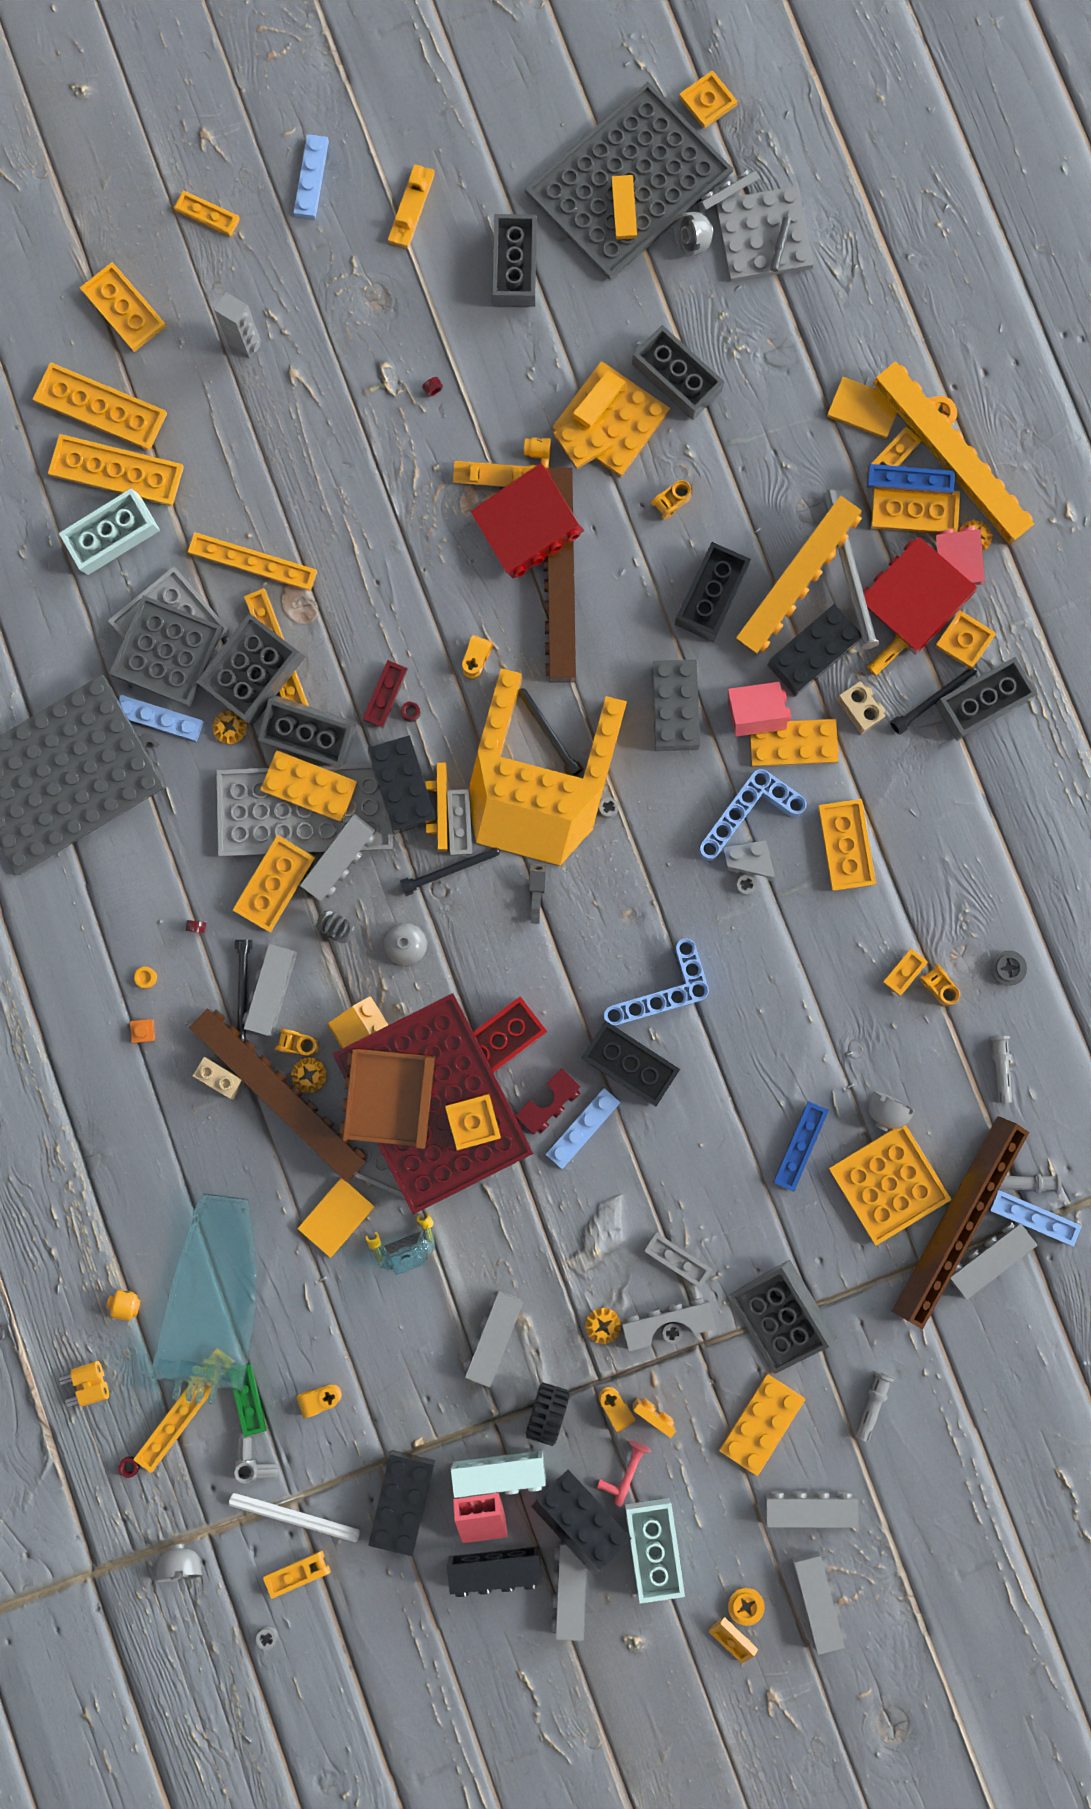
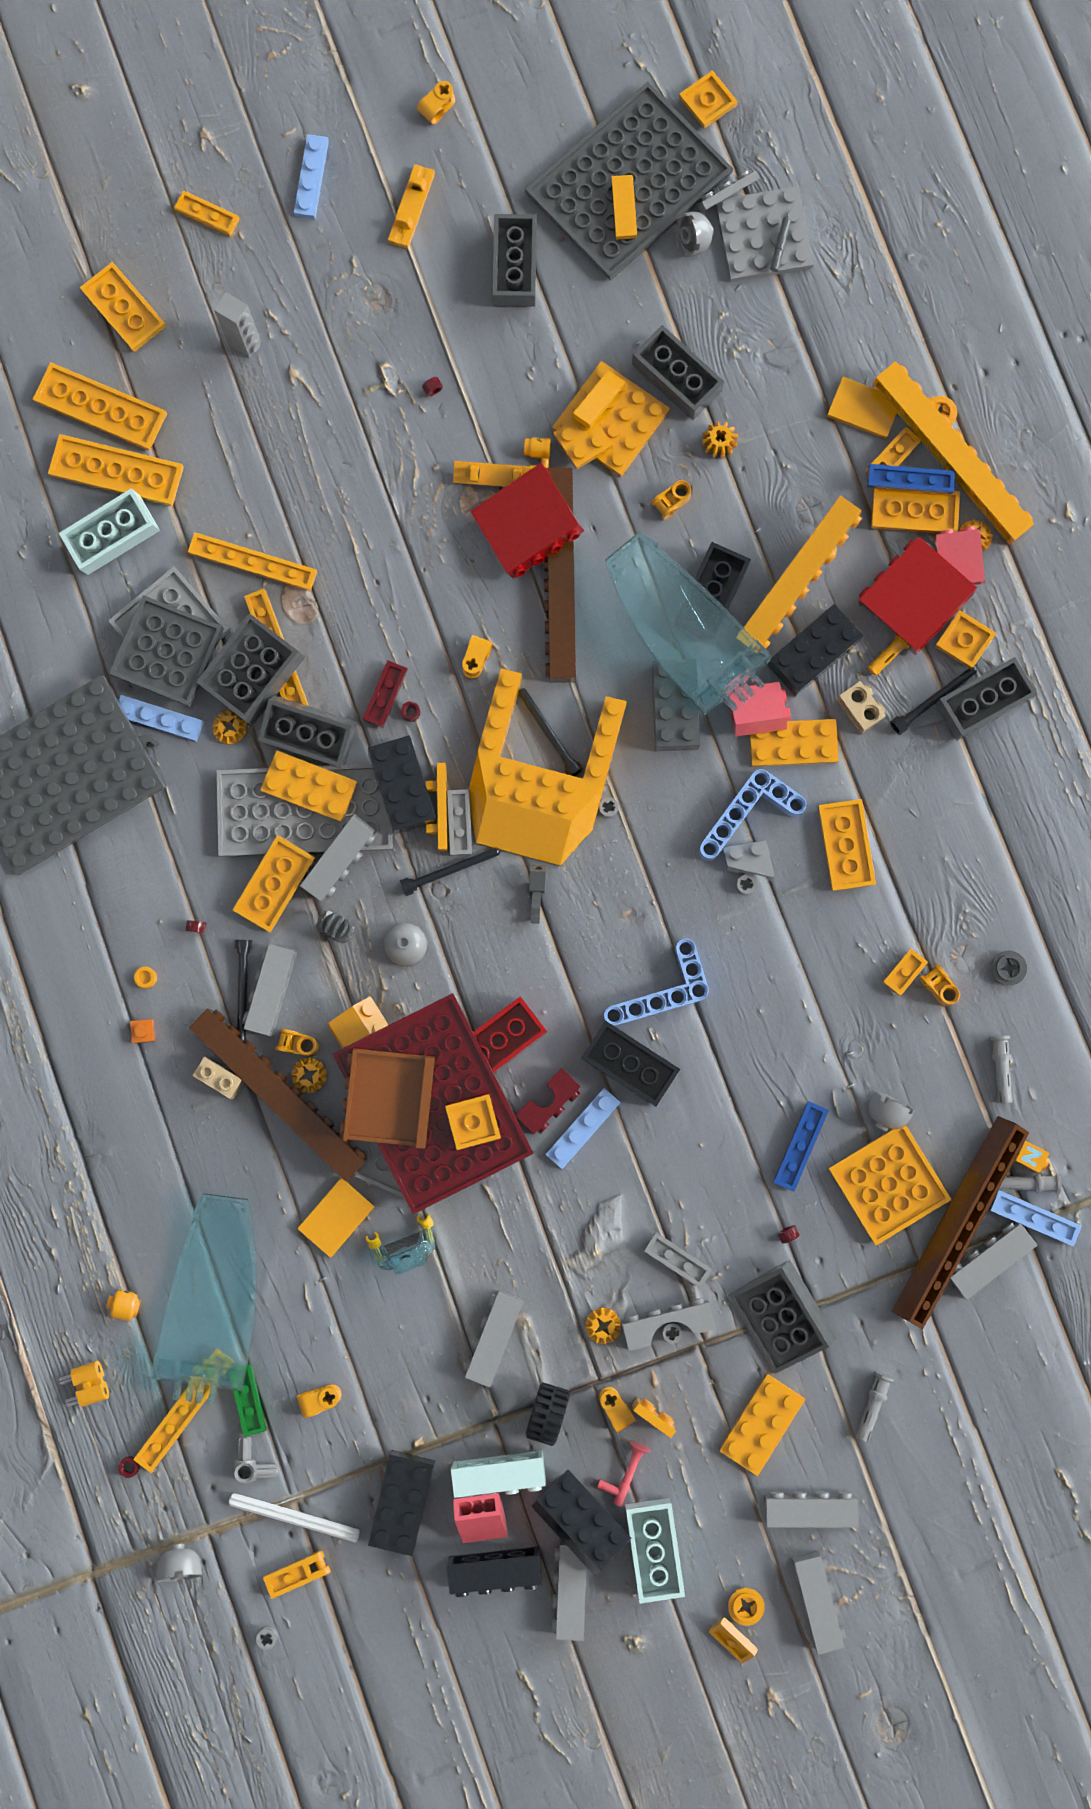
light grey axle [824,489,879,649] -> none
none -> light orange piece [417,81,455,124]
none -> clear light blue windscreen [605,532,771,716]
none -> light orange gear [702,421,738,459]
none -> dark red axle [777,1225,800,1244]
none -> light orange brick [1014,1141,1049,1173]

